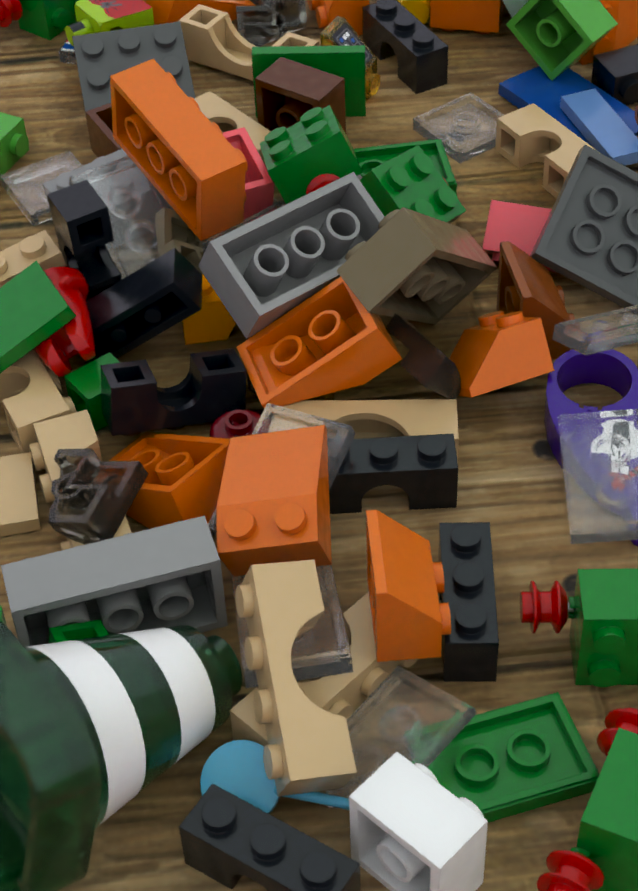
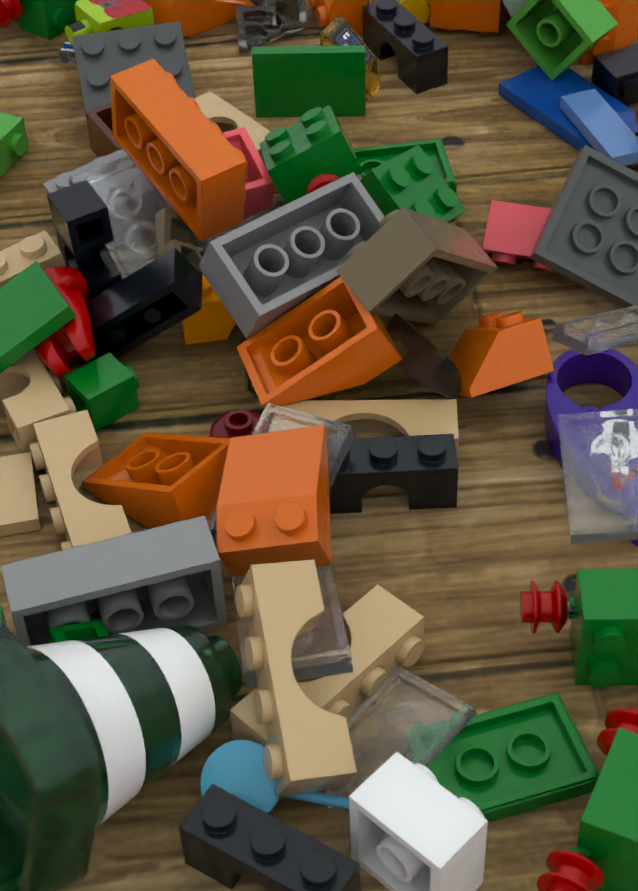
clear tile [0,151,83,226] -> none
clear smoke slope [49,448,148,545] -> none
black arch [100,348,247,436] -> none
tan arch [178,4,319,81] -> none
reddish brown brick [255,57,346,134] -> none
orange slope [366,510,451,662] -> none
clear tile [413,92,503,163] -> none
black arch [438,522,499,682] -> none
tan arch [495,103,599,198] -> none
dark orange slope [496,241,577,360] -> none

